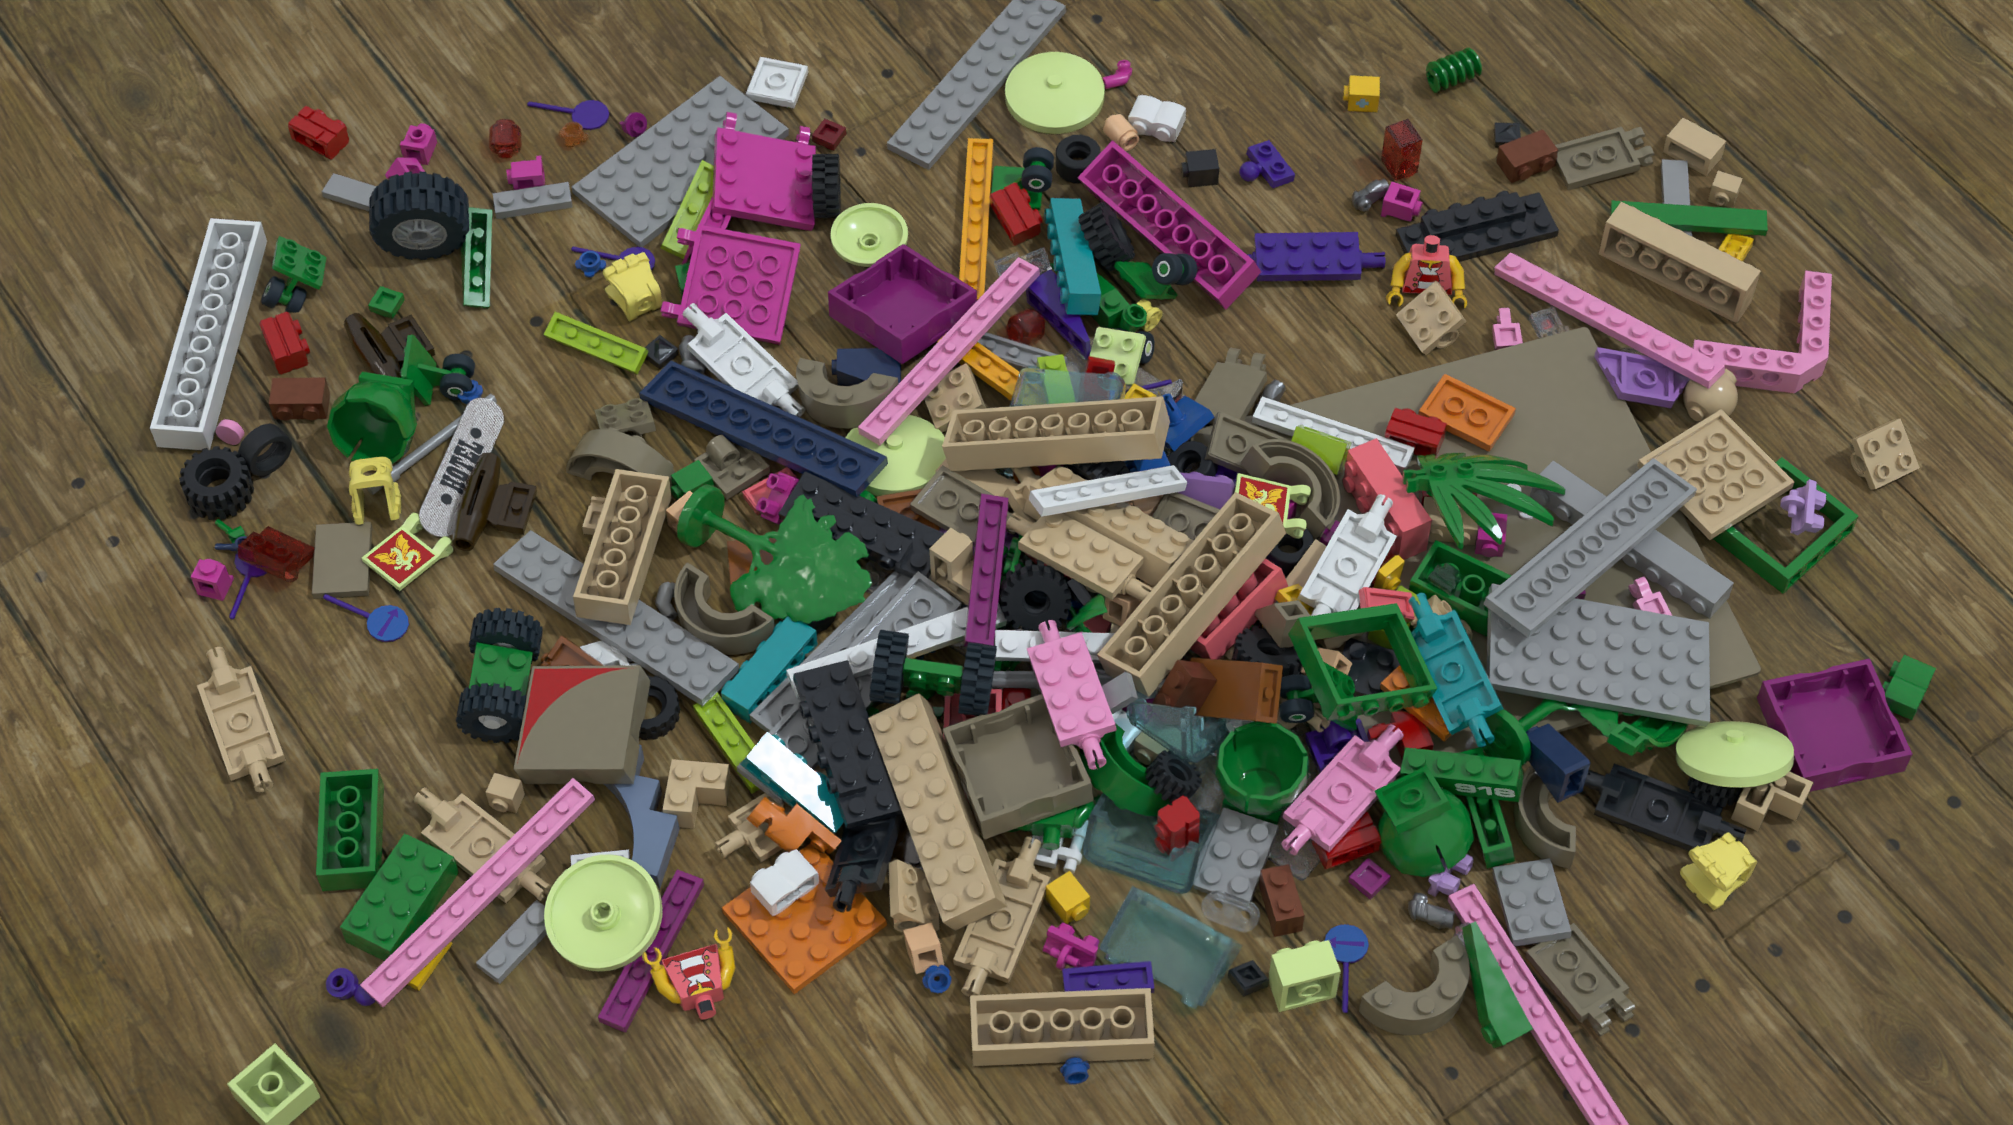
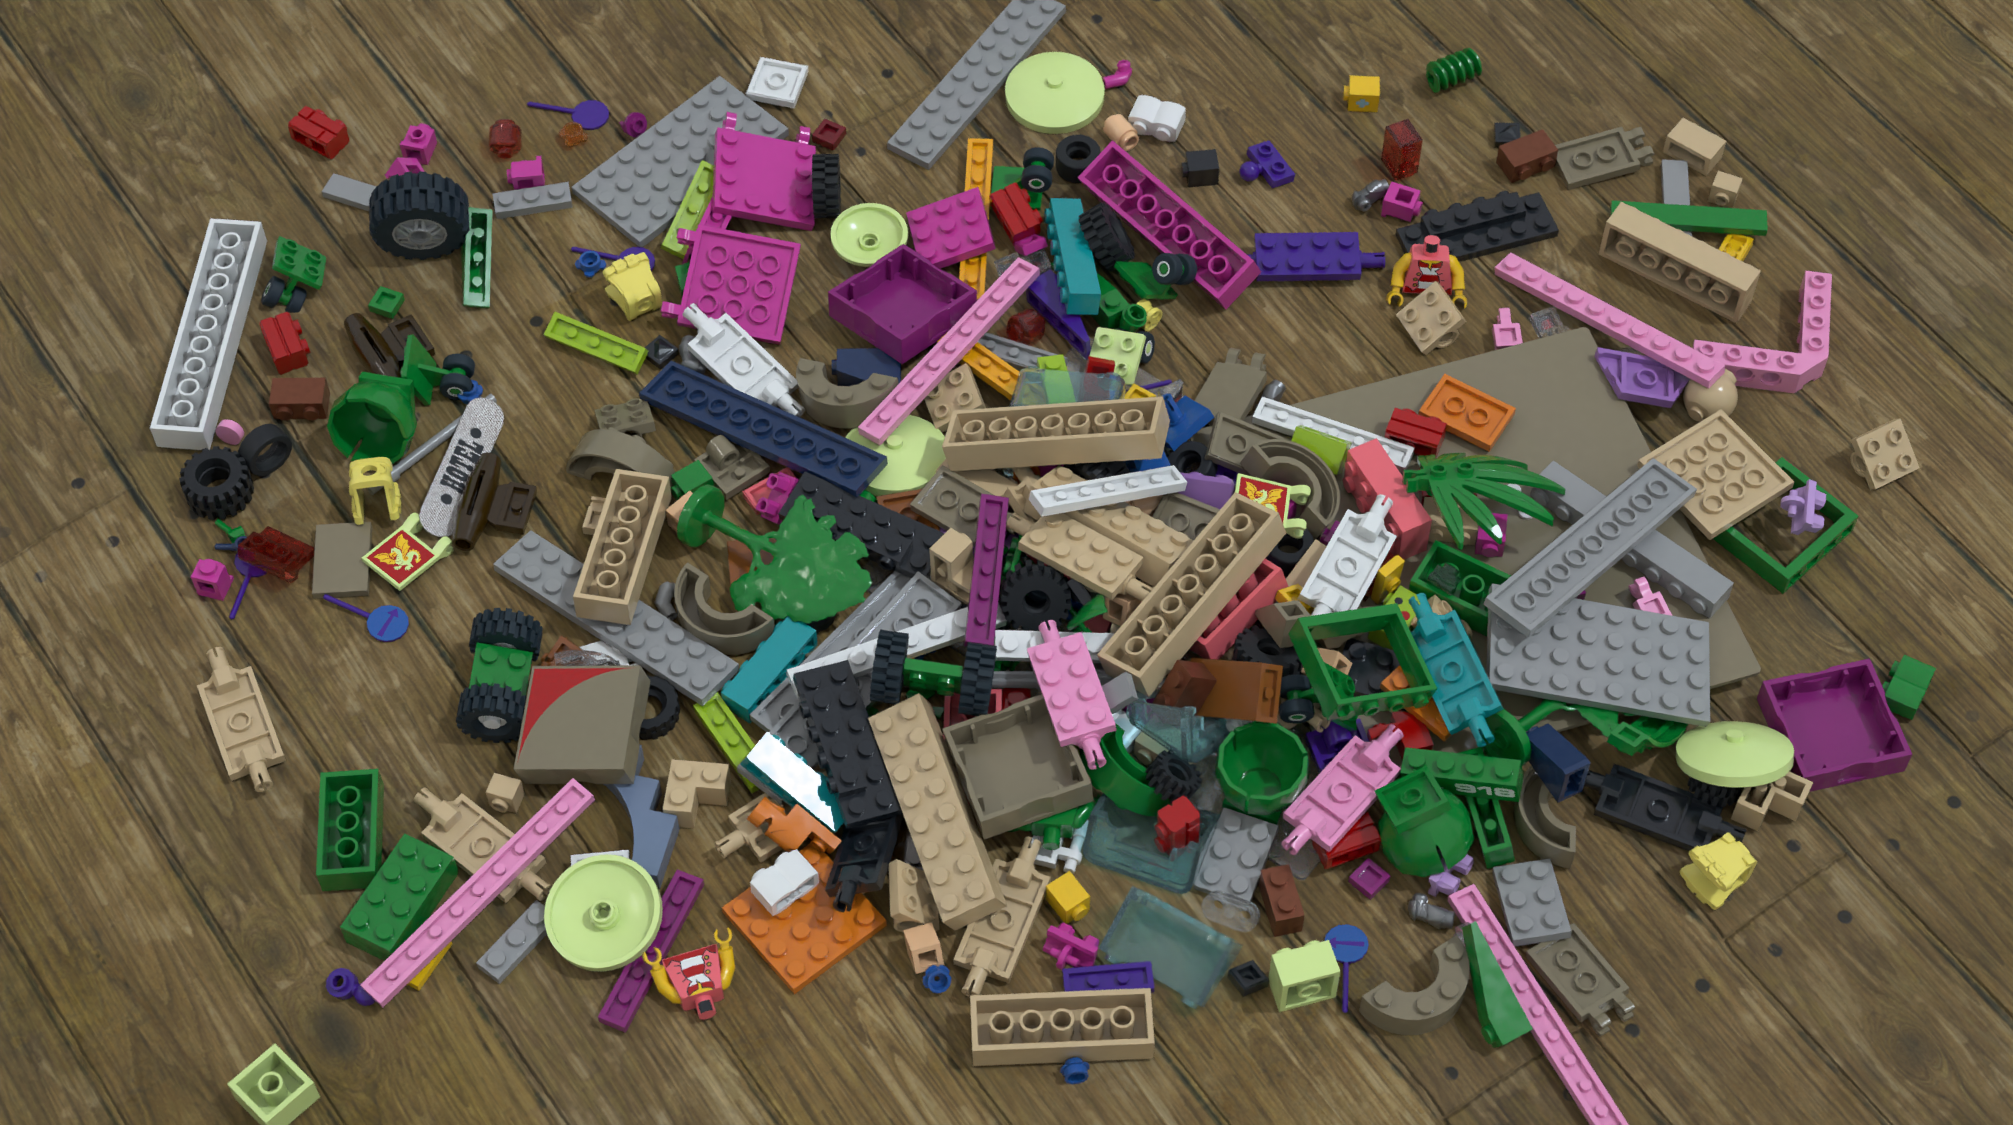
coral tile [1359,587,1415,622] -> none
none -> clear slope [554,650,619,666]
none -> dark pink plate [906,187,996,269]
none -> dark pink tile [1013,234,1048,256]

